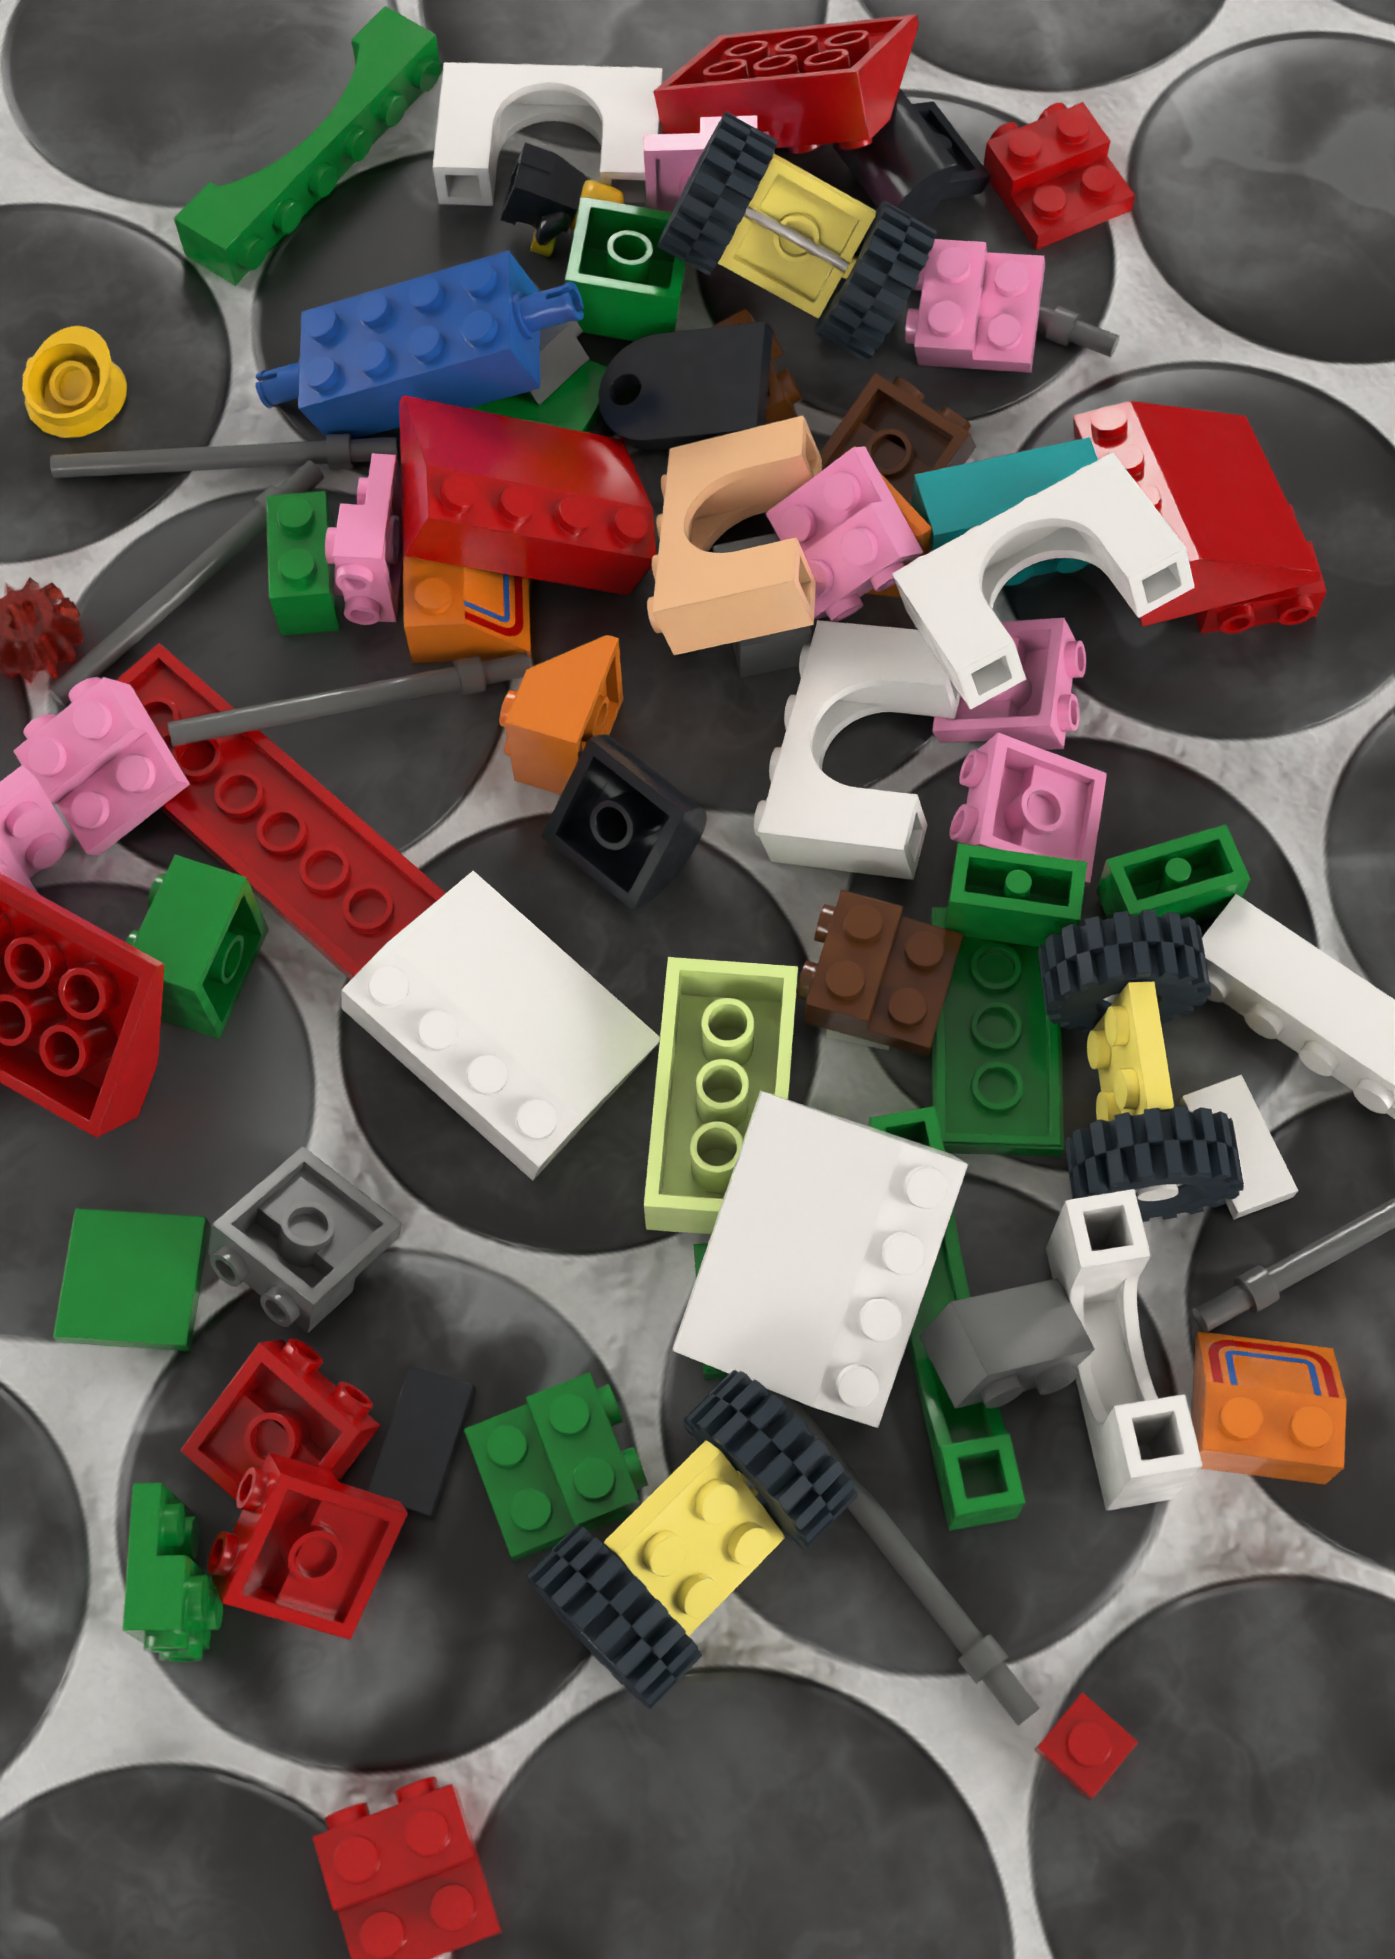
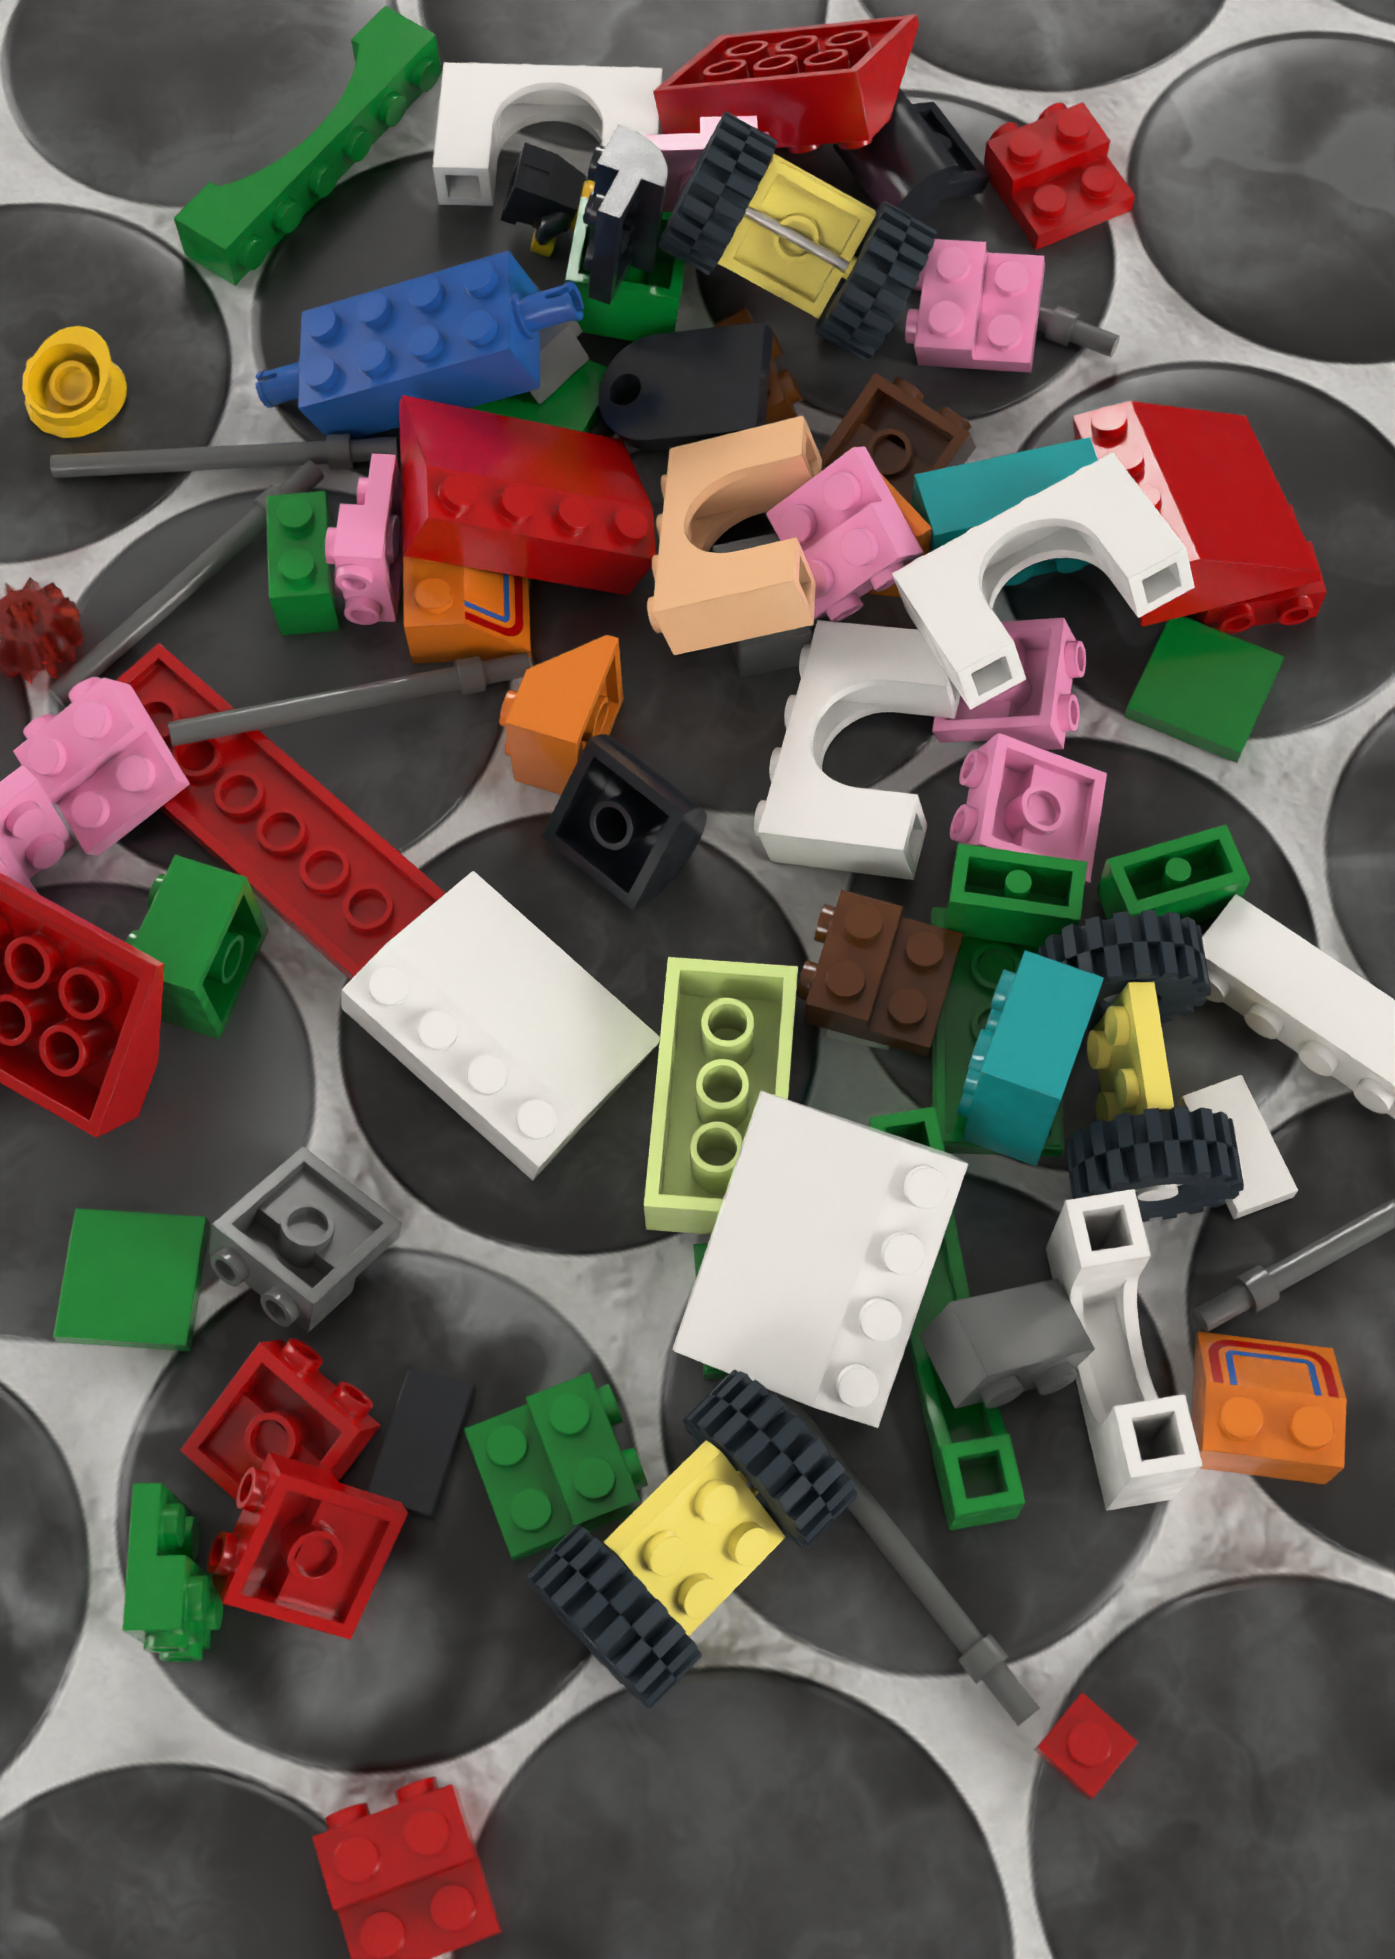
none -> black brick [583,125,668,305]
none -> teal brick [956,950,1104,1167]
none -> green tile [1124,616,1285,763]

